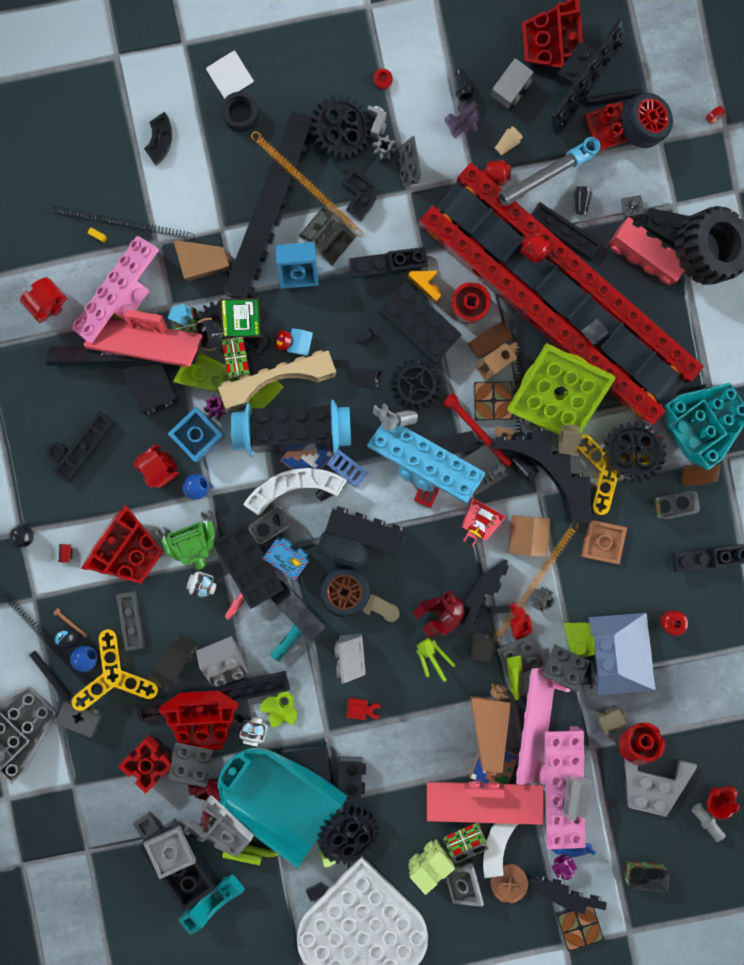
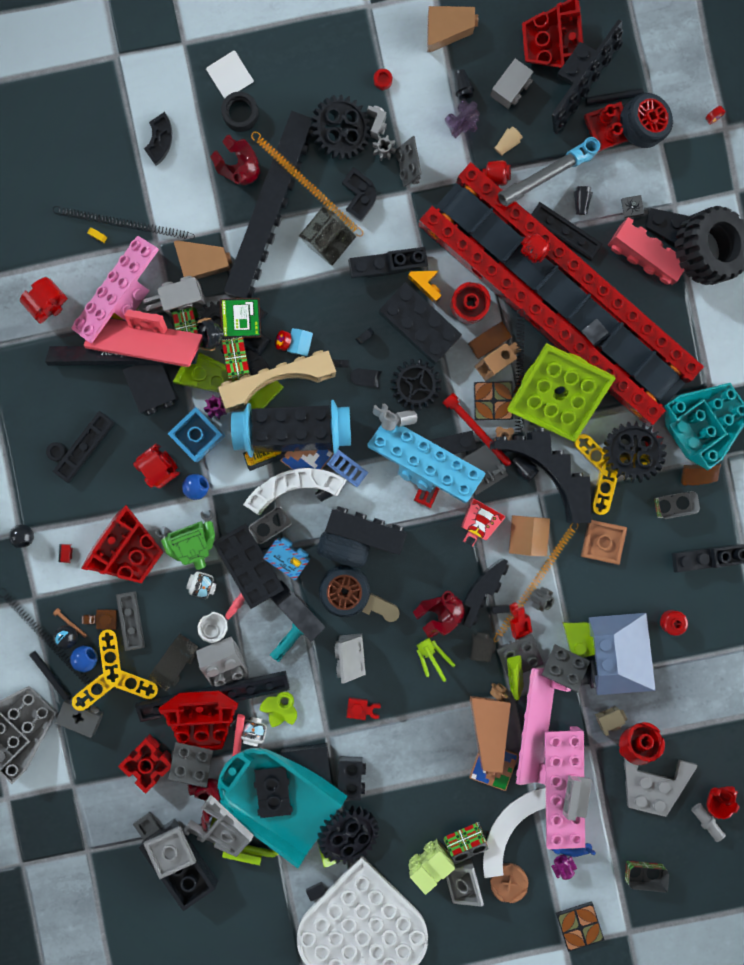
medium azure piece [168,304,193,326] -> none
teal arch [178,874,245,935] -> none
dark azure brick [276,242,319,289] -> none
coral bracket [427,781,543,825] -> none
black slope [528,874,607,914] -> none
dark tan brick [556,424,582,456] -> none
none -> reddish brown plate [82,609,117,629]
none -> light grey brick [143,276,207,317]
none -> white hair [197,612,227,643]
none -> dark red piece [210,135,260,186]
none -> coral bar [232,714,245,757]
none -> tile [243,451,285,471]
none -> black piece [254,766,293,818]
none -> medium nougat slope [427,6,478,52]

